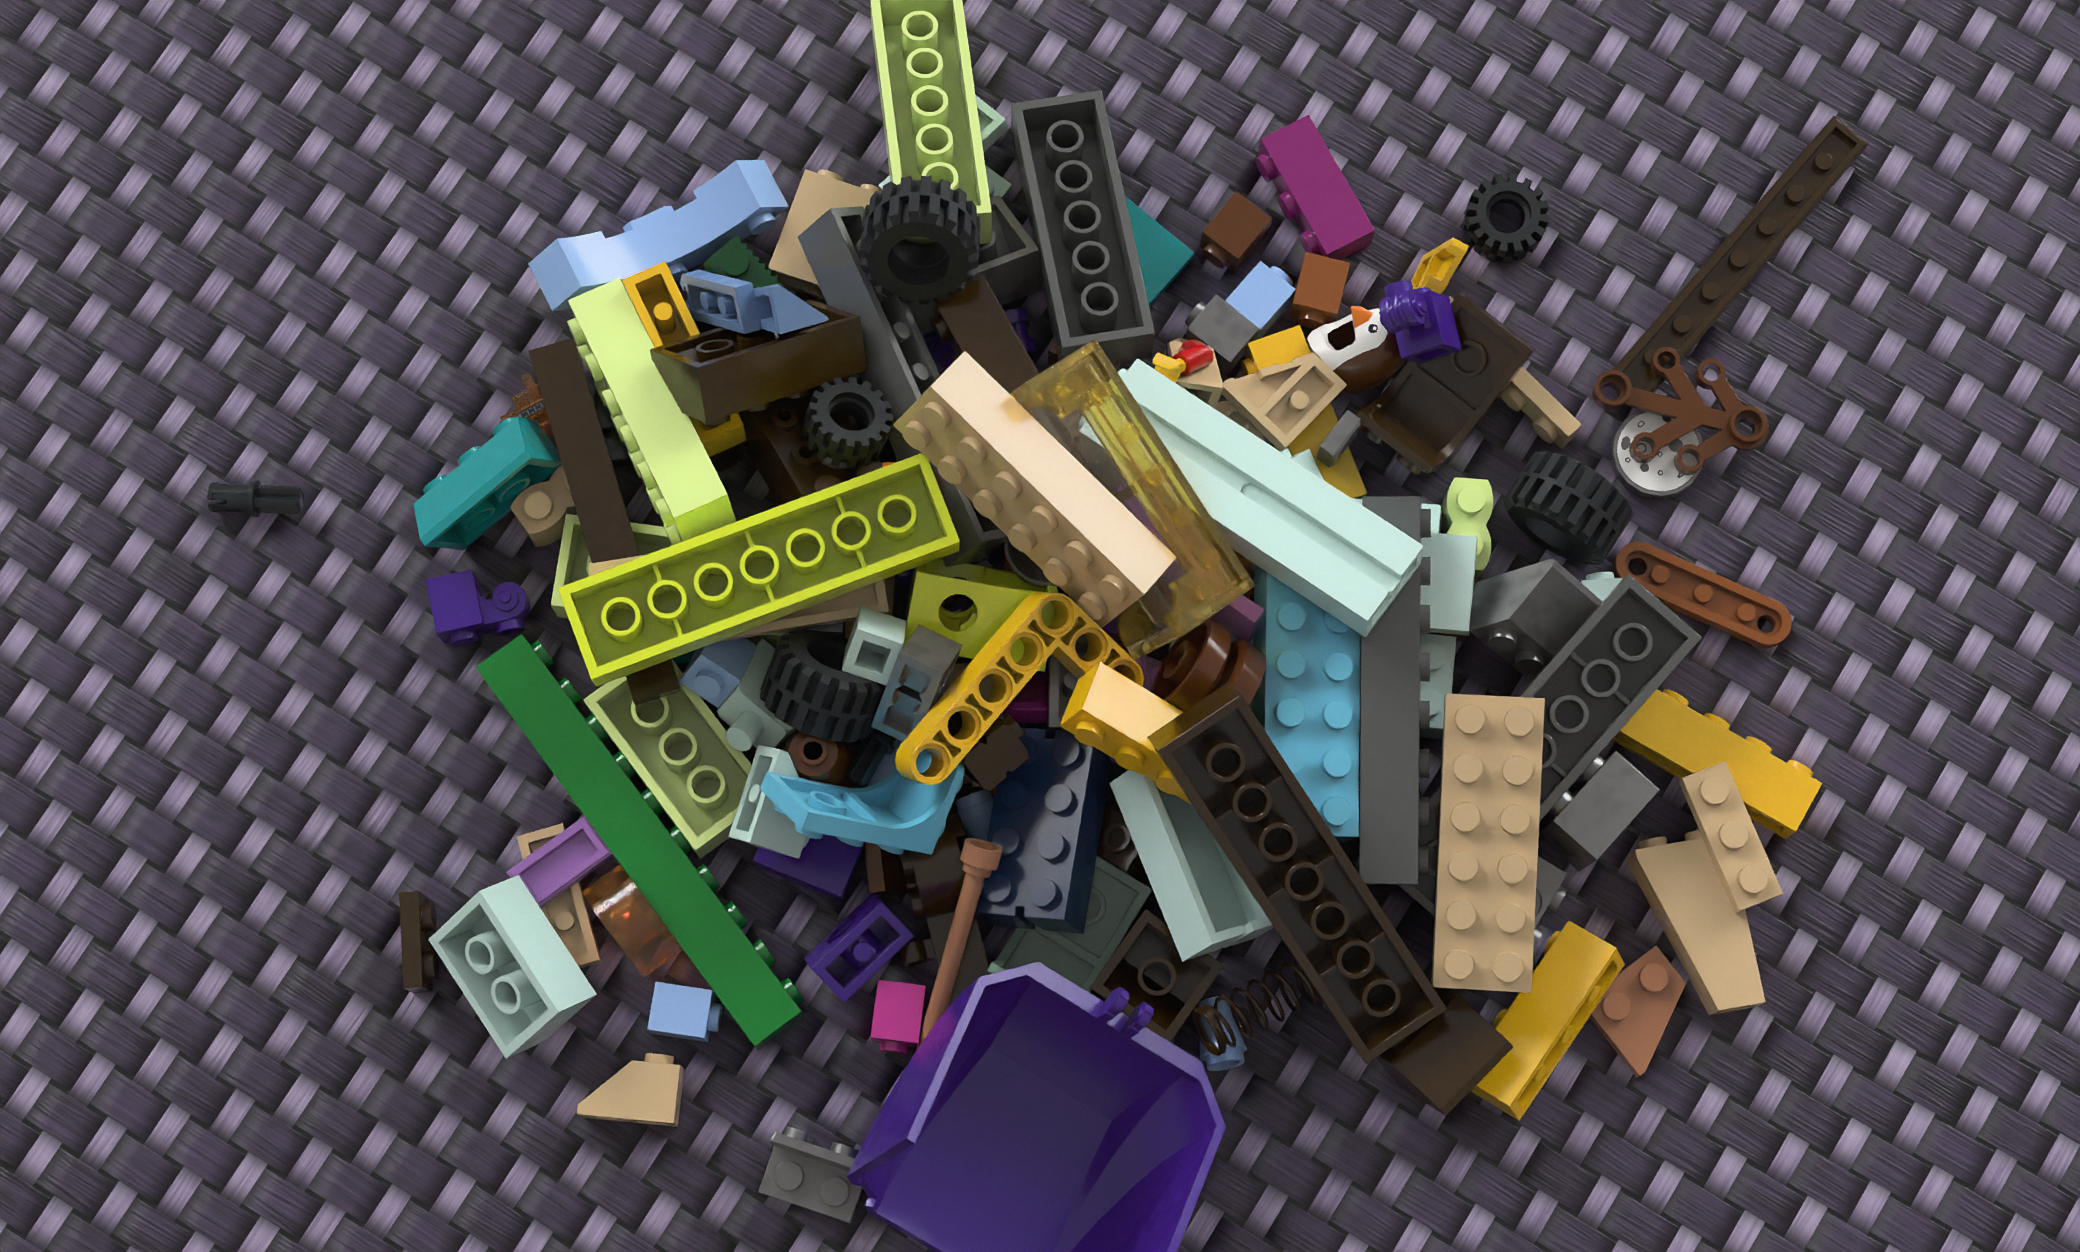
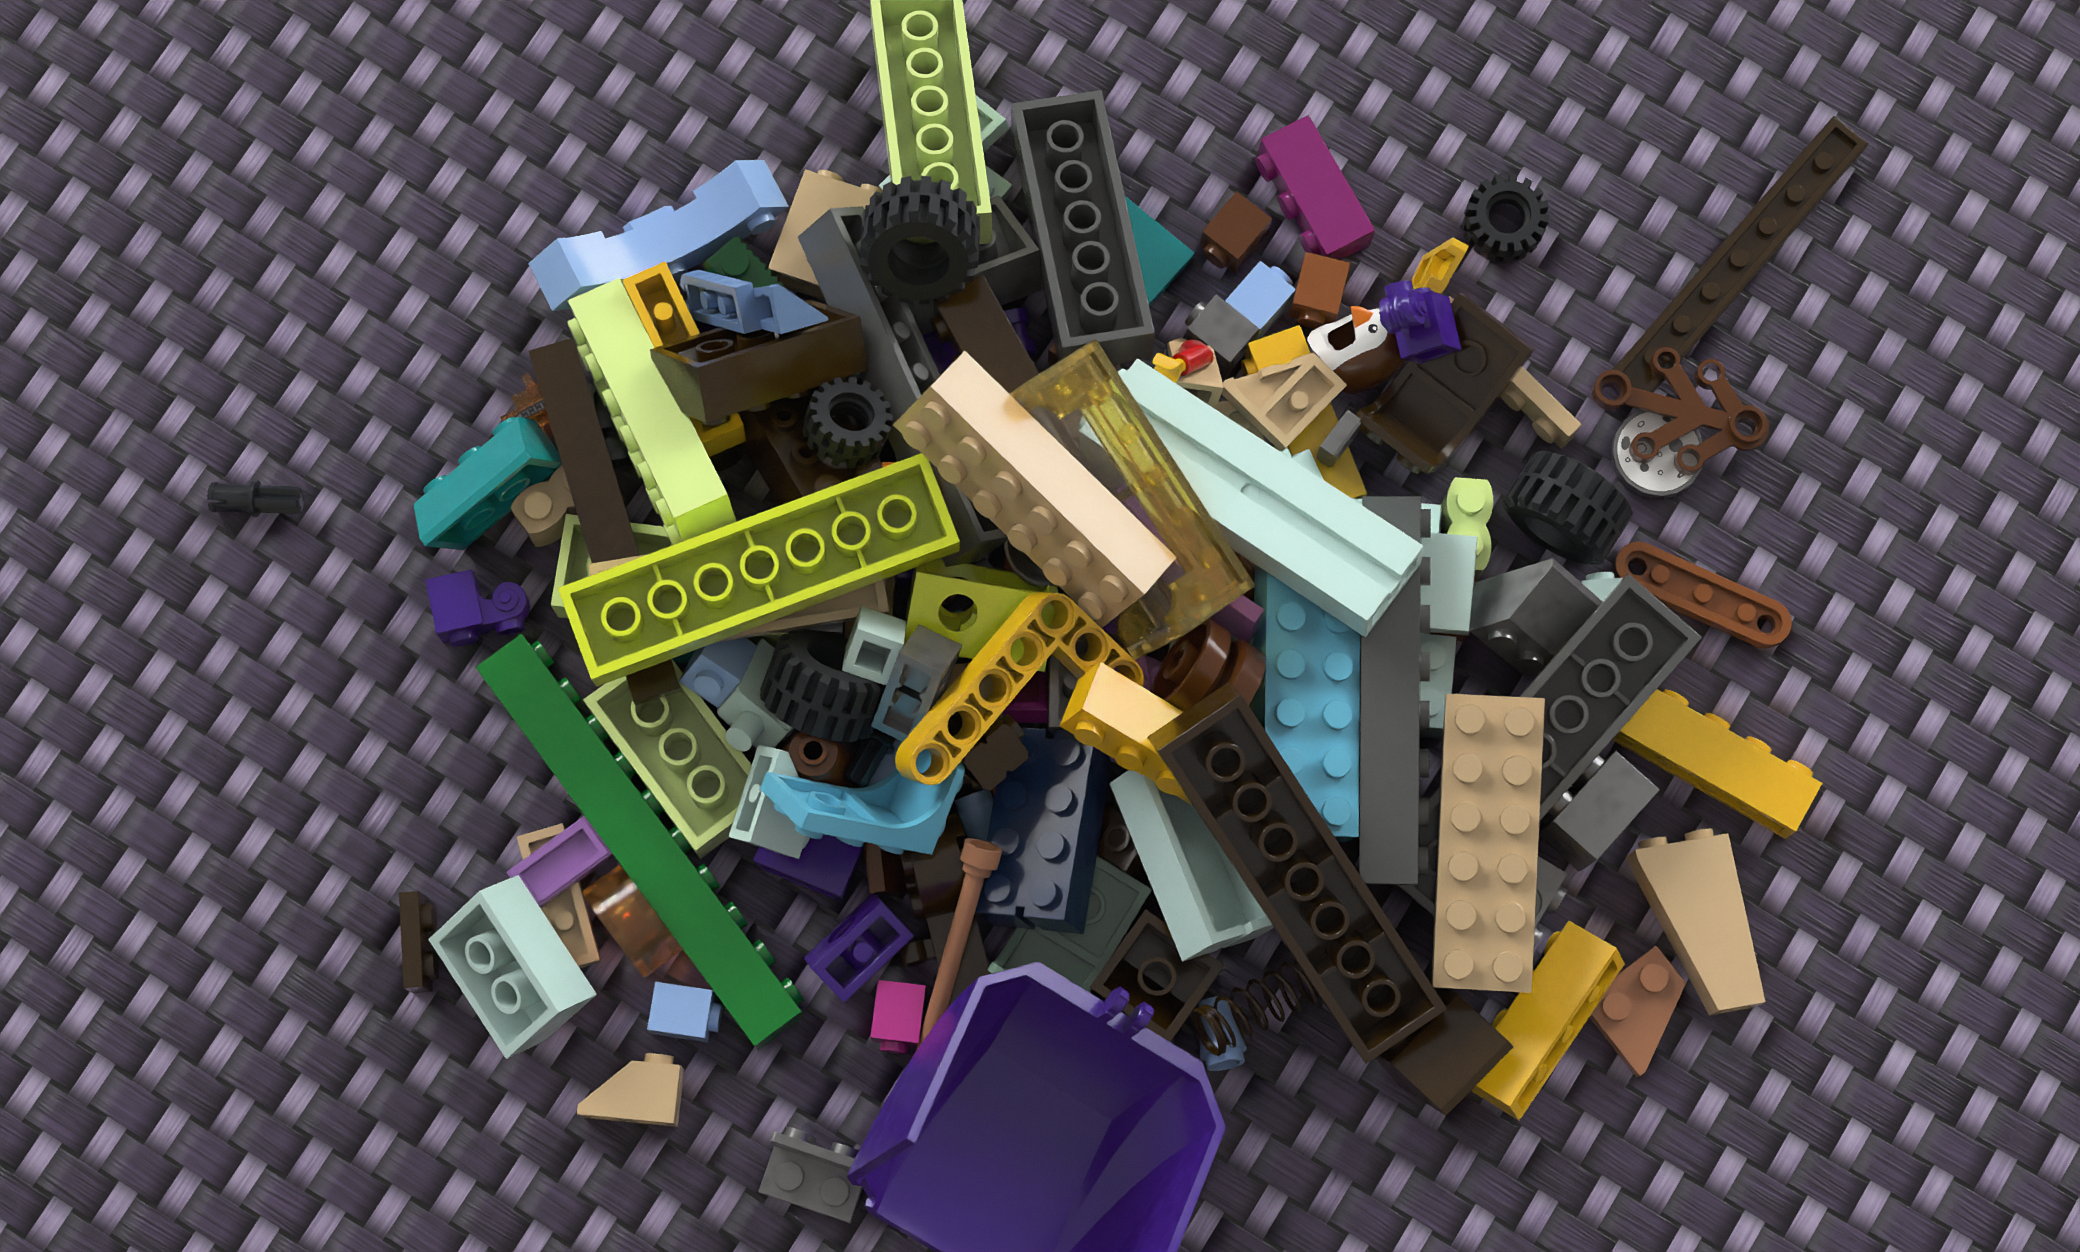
tan plate [1678,761,1783,913] -> none

